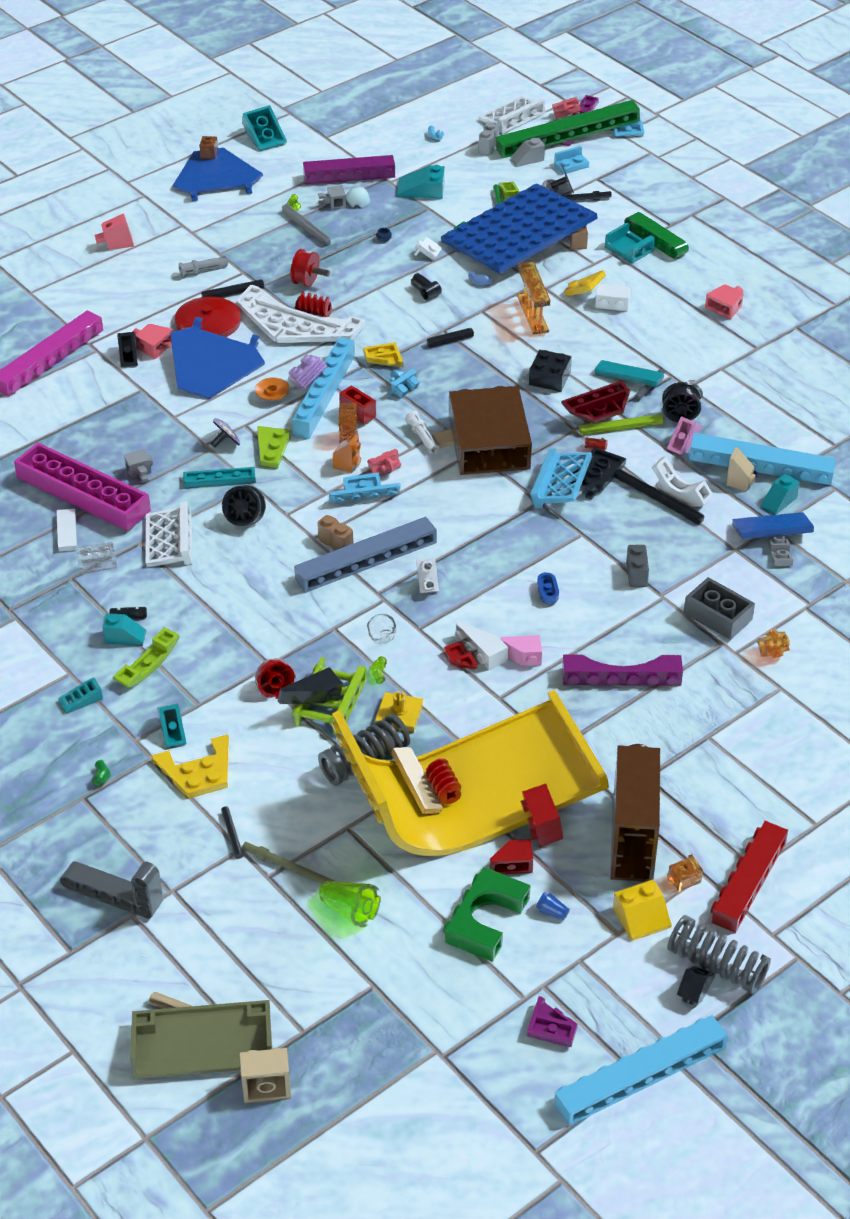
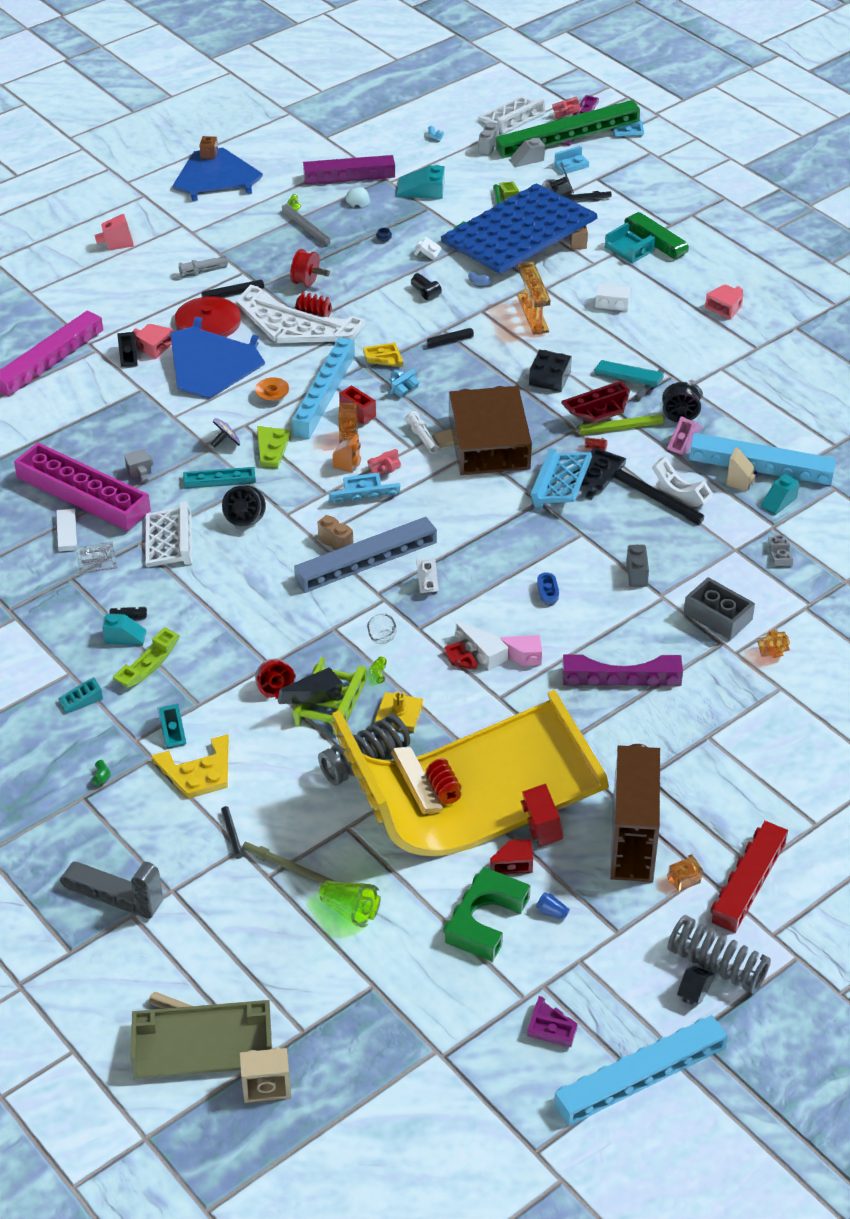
teal slope [242,105,287,151] -> none
lavender brick [288,354,327,389] -> none
light grey brick [318,185,346,210] -> none
yellow wing [564,270,606,296] -> none
yellow slope [613,879,672,941] -> none
blue tile [732,512,814,539] -> none

